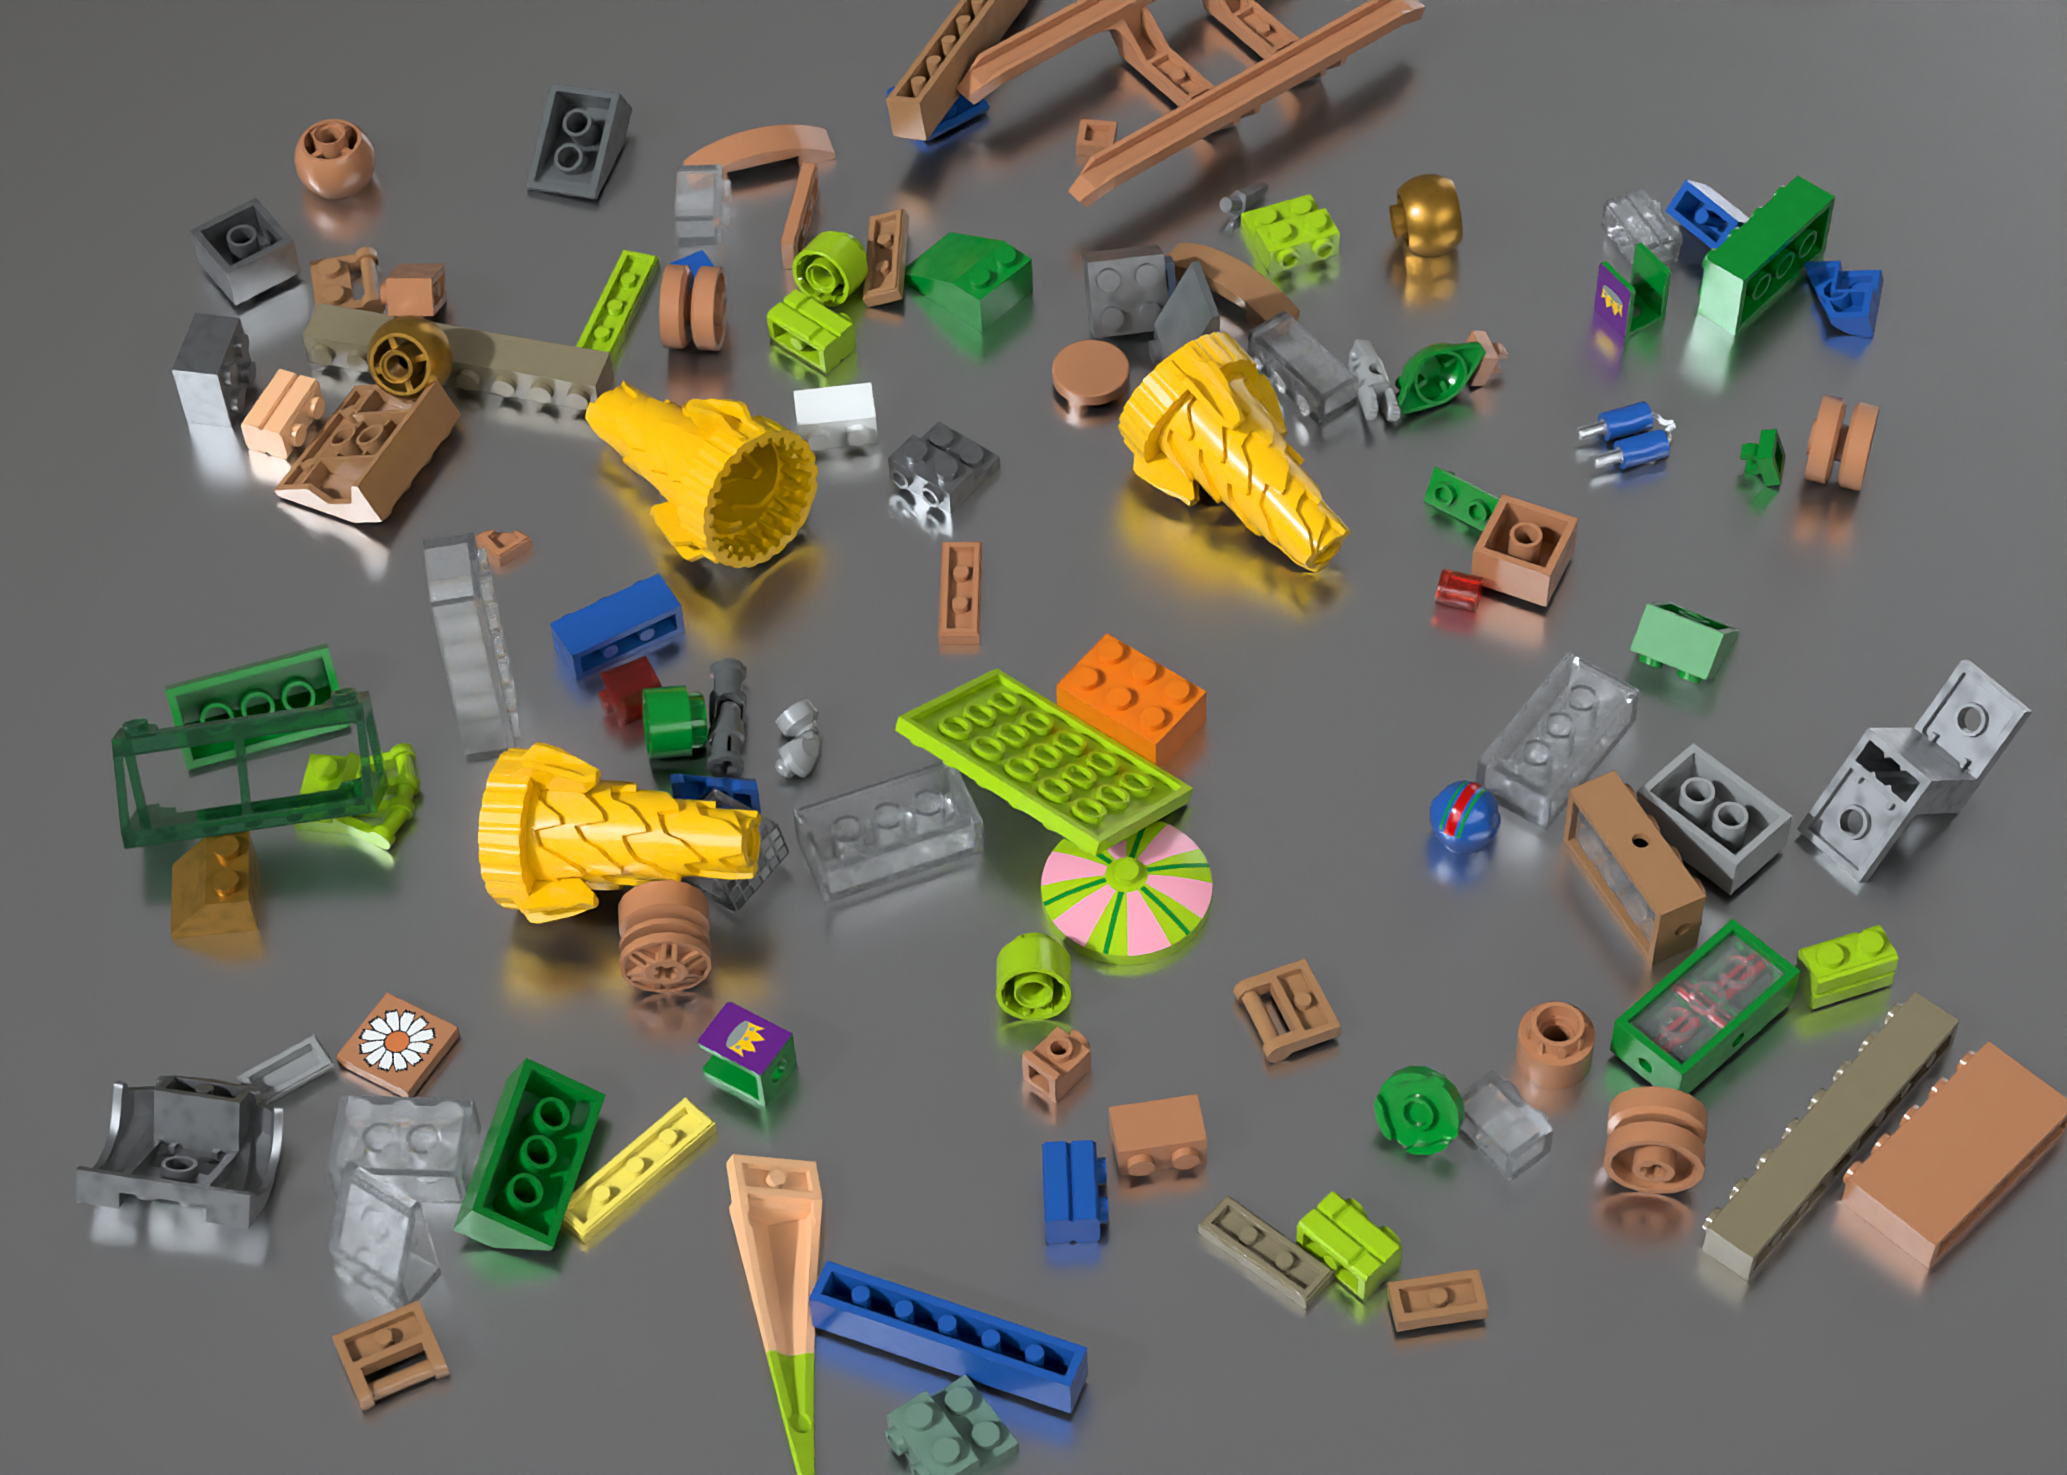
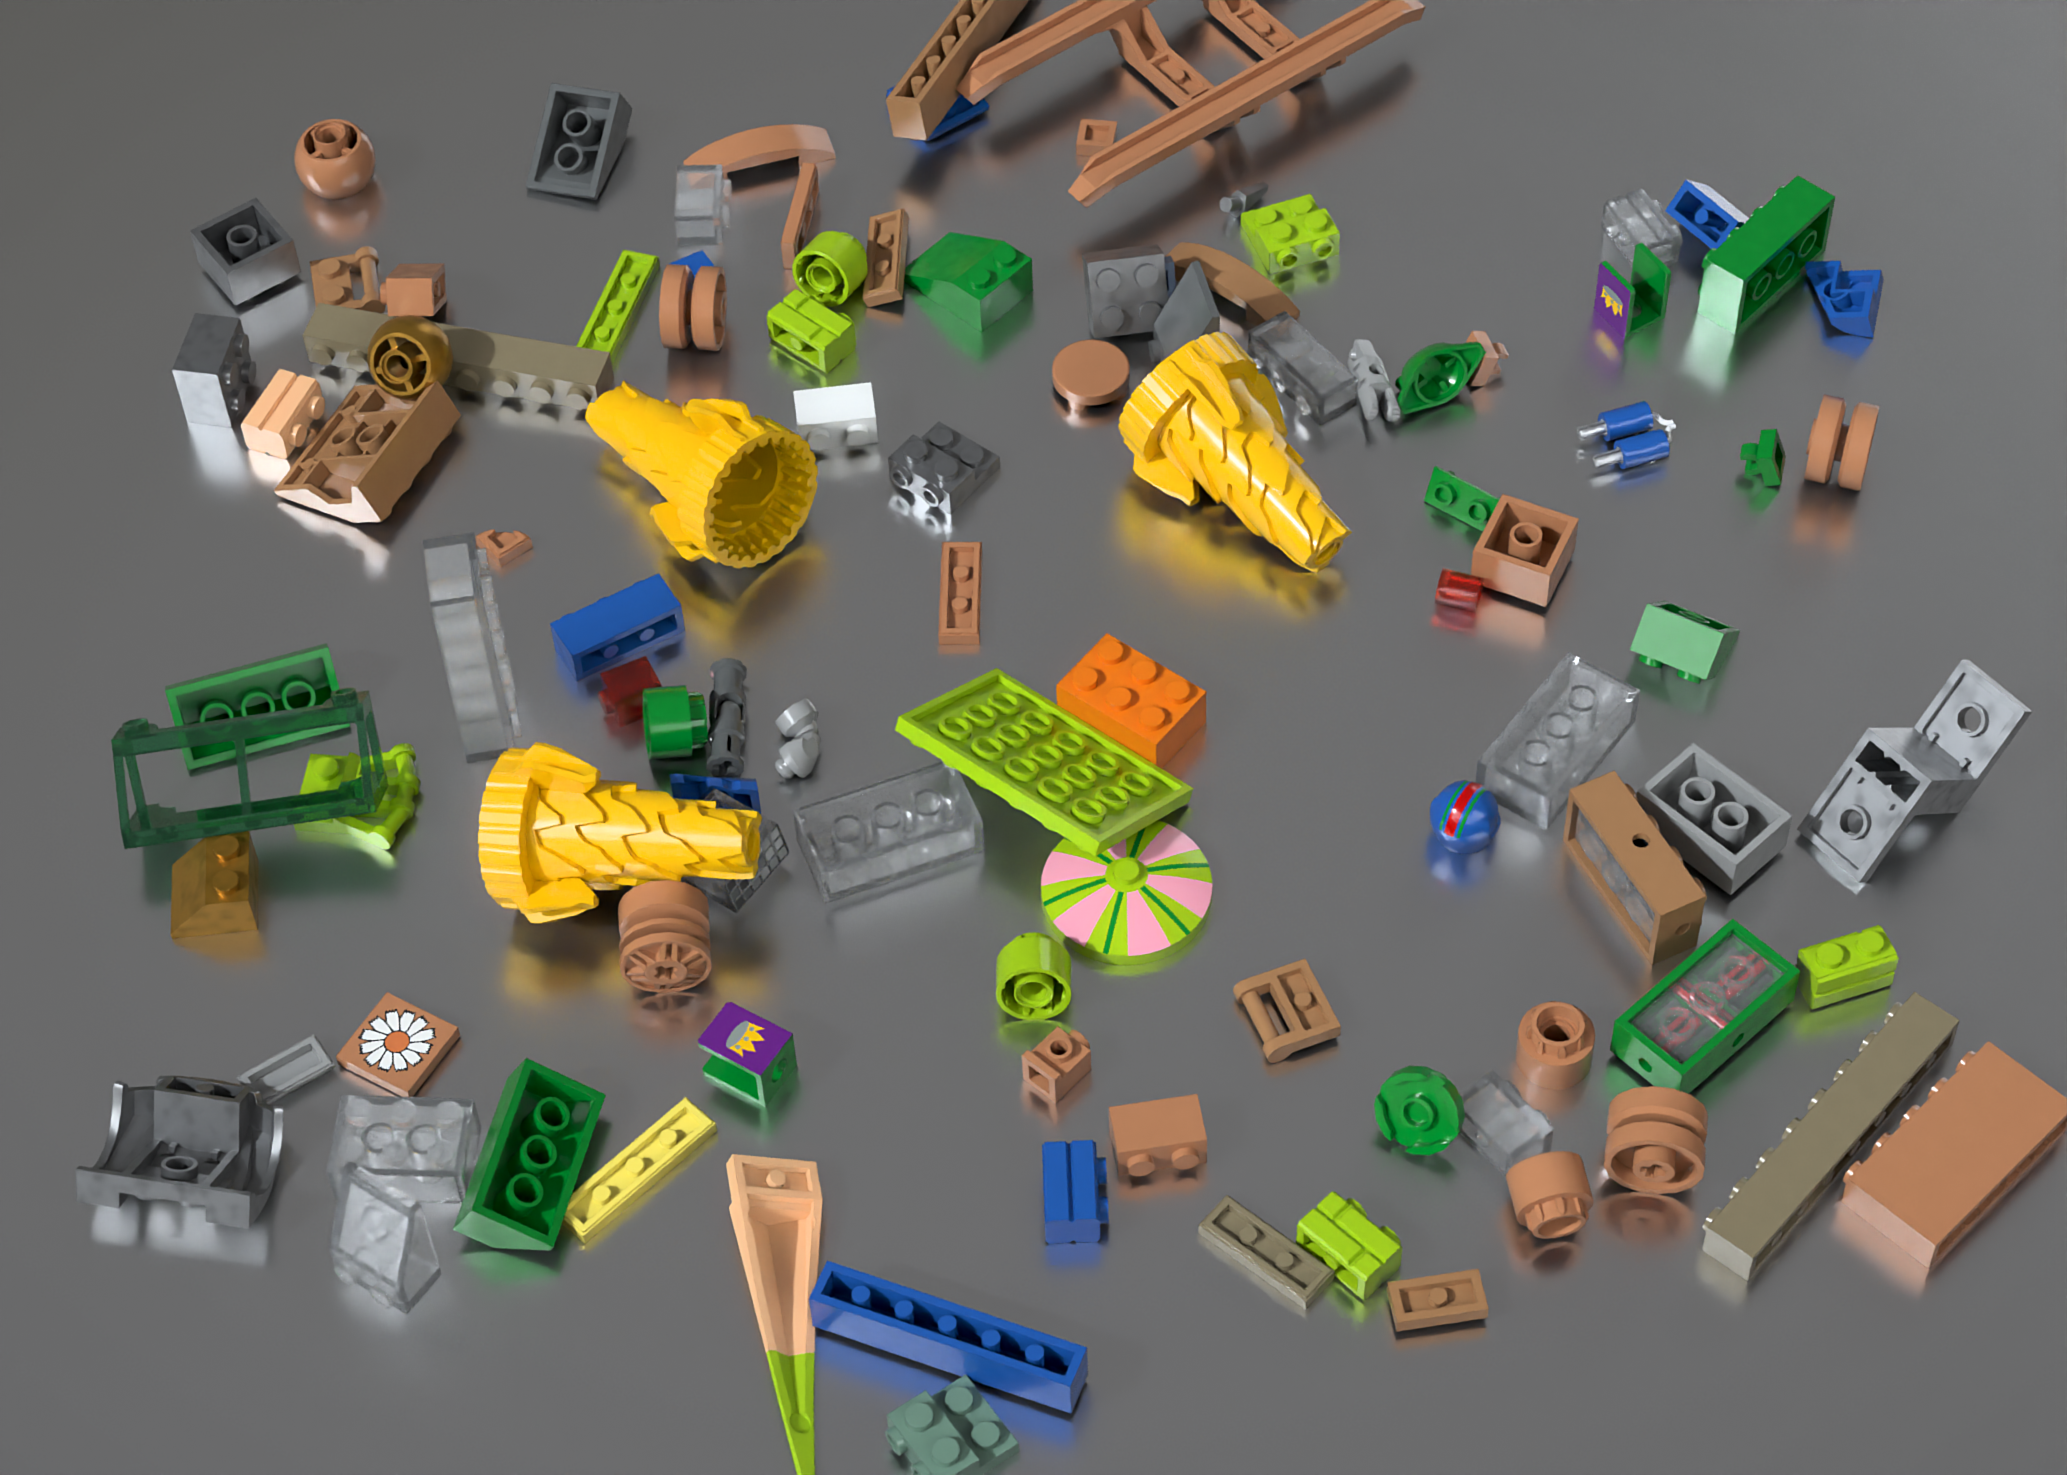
medium nougat plate [332,1300,450,1411] -> none
pearl gold wheel [1389,174,1463,257] -> none
none -> nougat piece [1506,1151,1594,1239]

